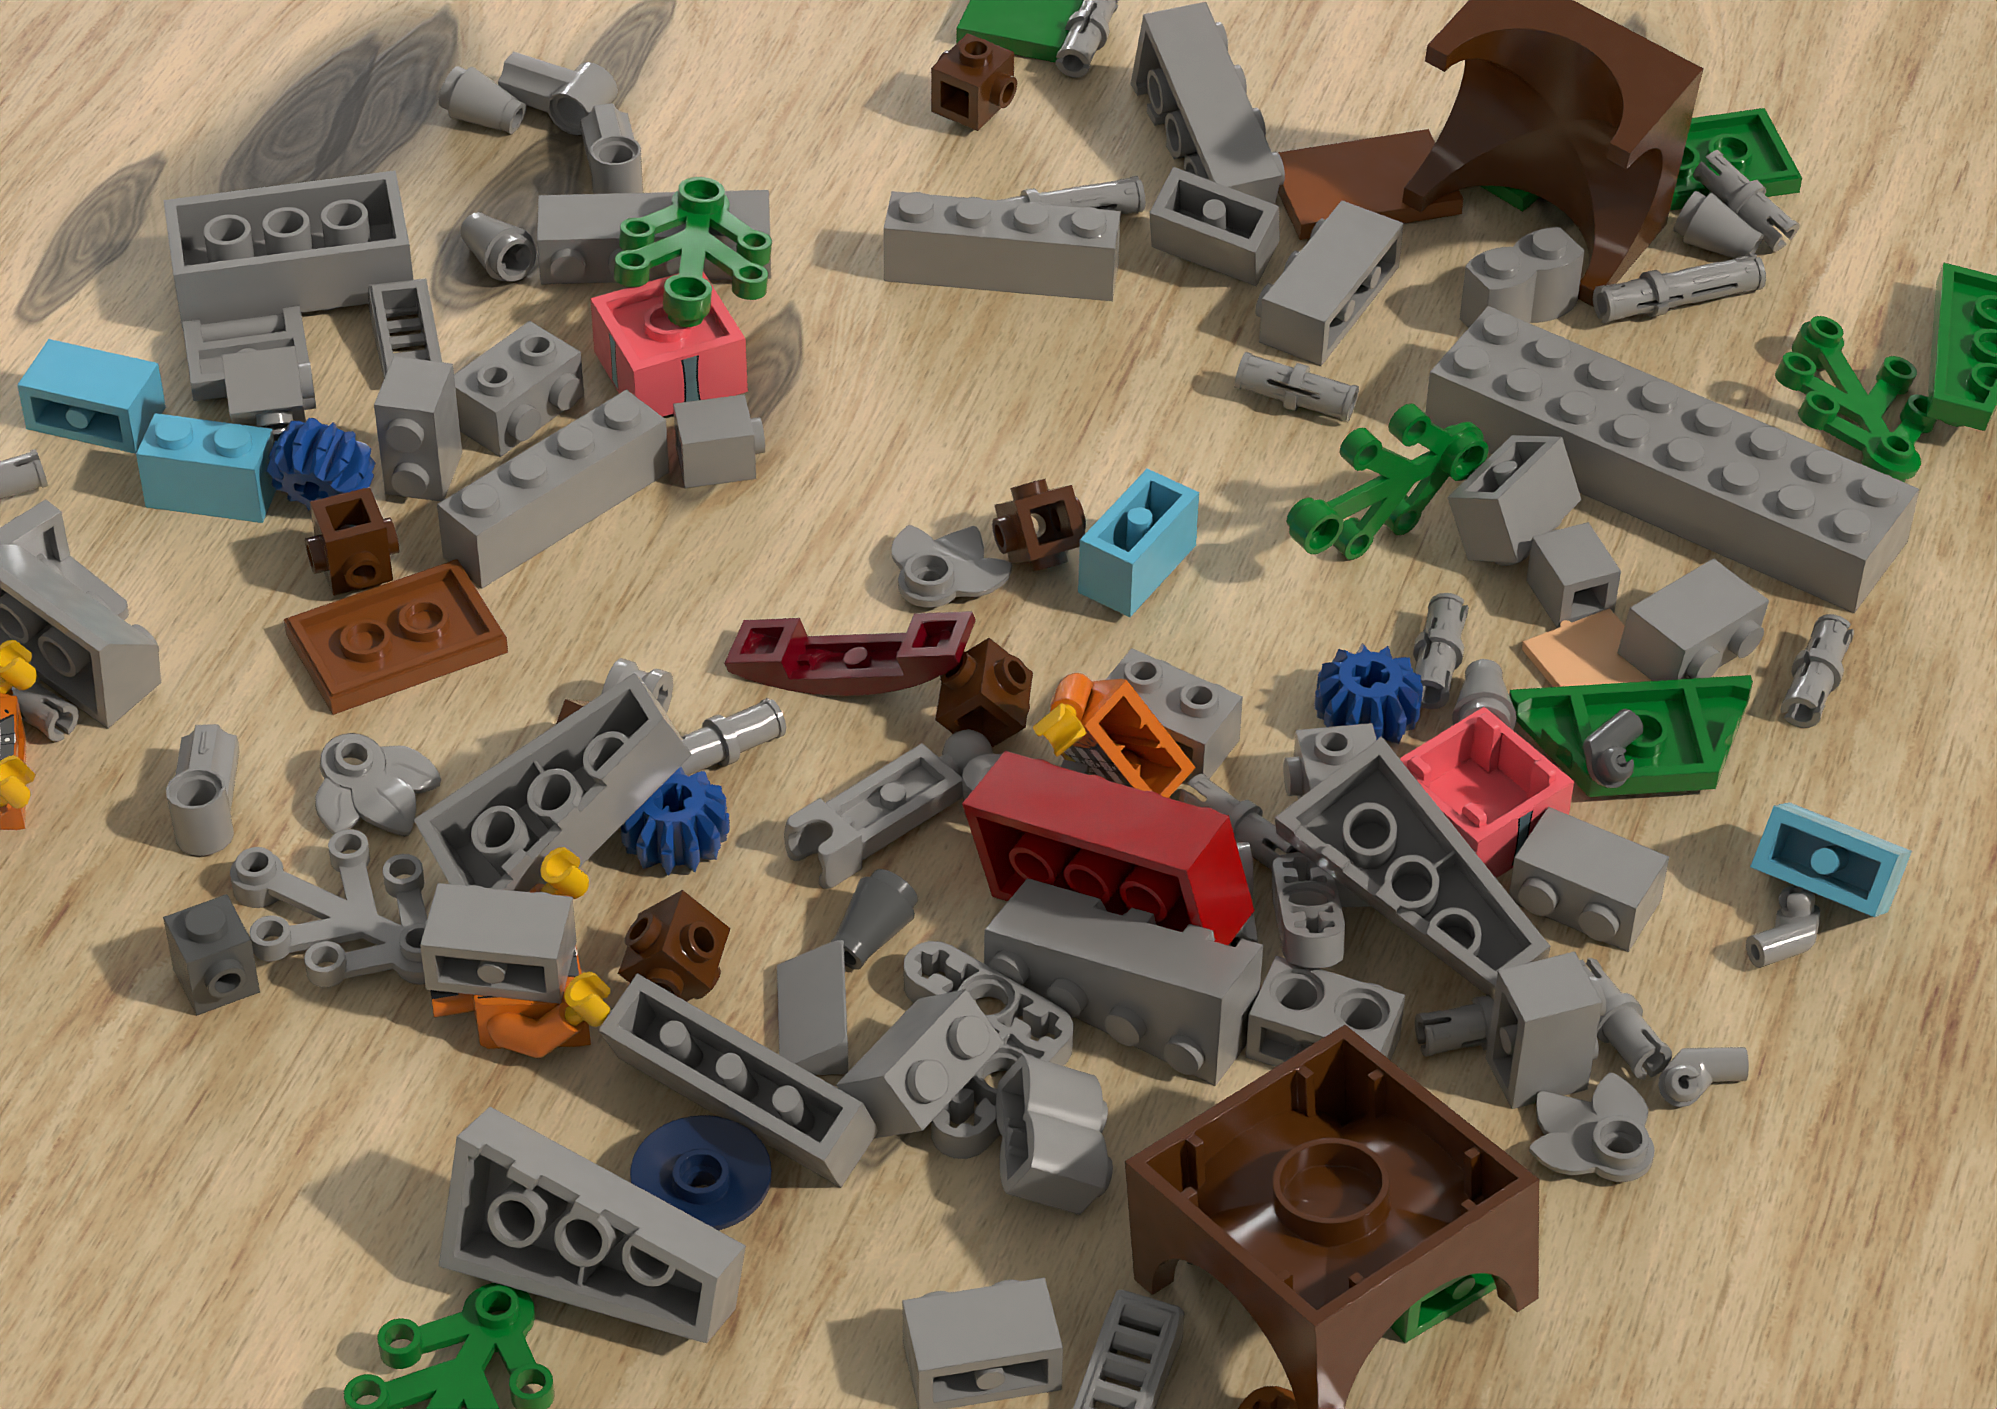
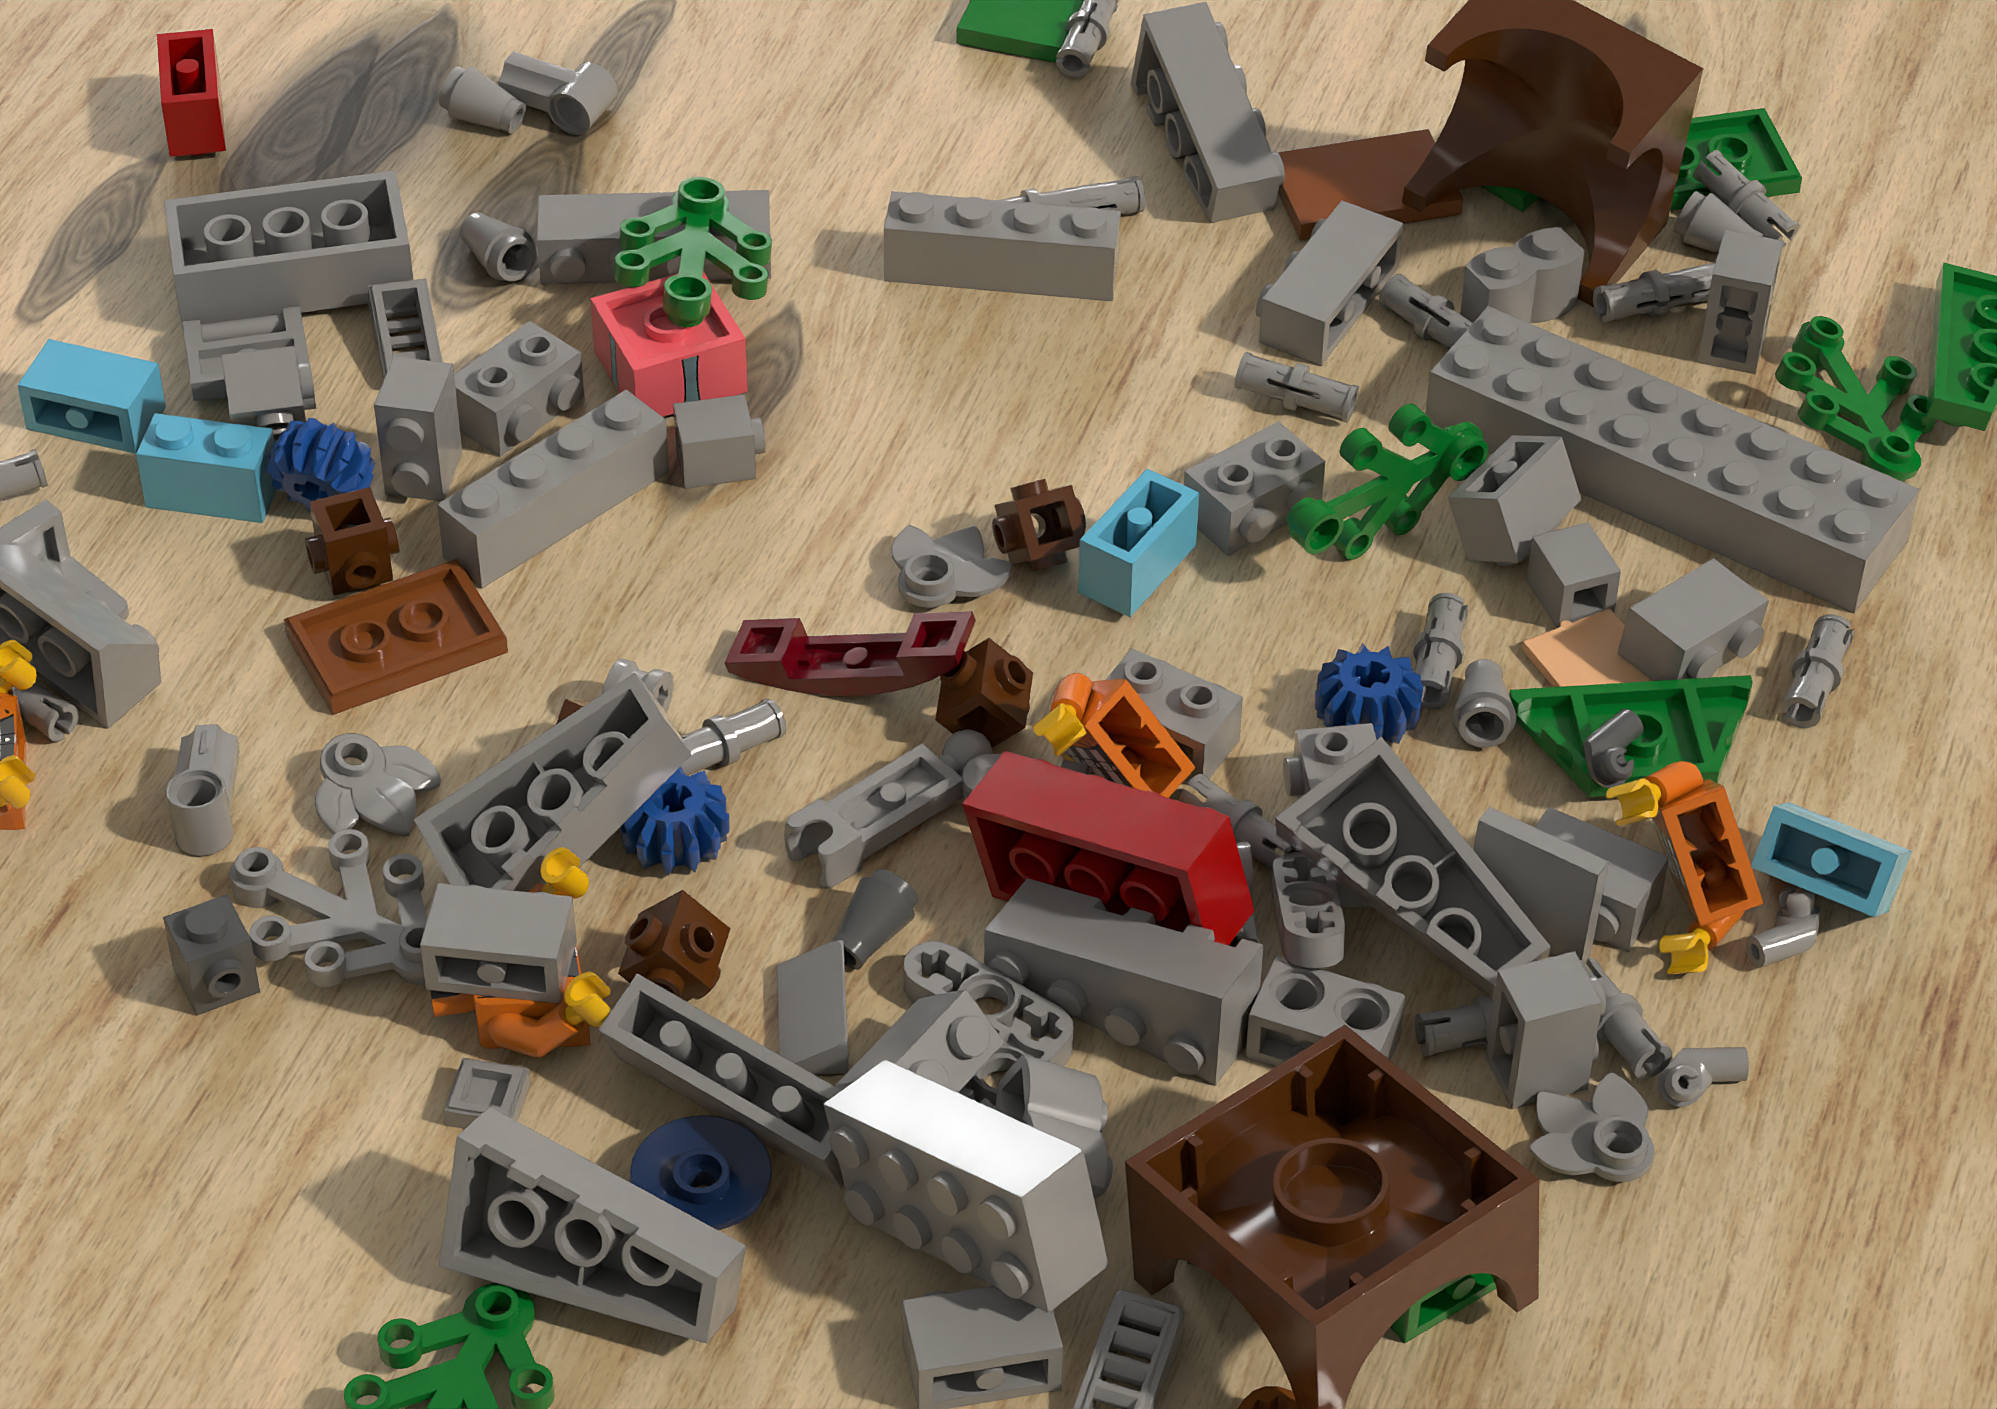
light grey piece [580,103,643,194] -> none
reddish brown brick [931,33,1017,131] -> none
light grey brick [1149,167,1280,287] -> none
coral container [1399,707,1574,878] -> none
none -> red brick [157,29,226,157]
none -> light grey tile [444,1058,531,1129]
none -> light grey brick [824,1060,1109,1313]
none -> light grey brick [1184,421,1326,556]
none -> light grey pin [1379,274,1473,349]
none -> light grey tile [1473,807,1609,962]
none -> orange torso [1606,761,1764,975]
none -> light grey brick [1698,230,1783,374]

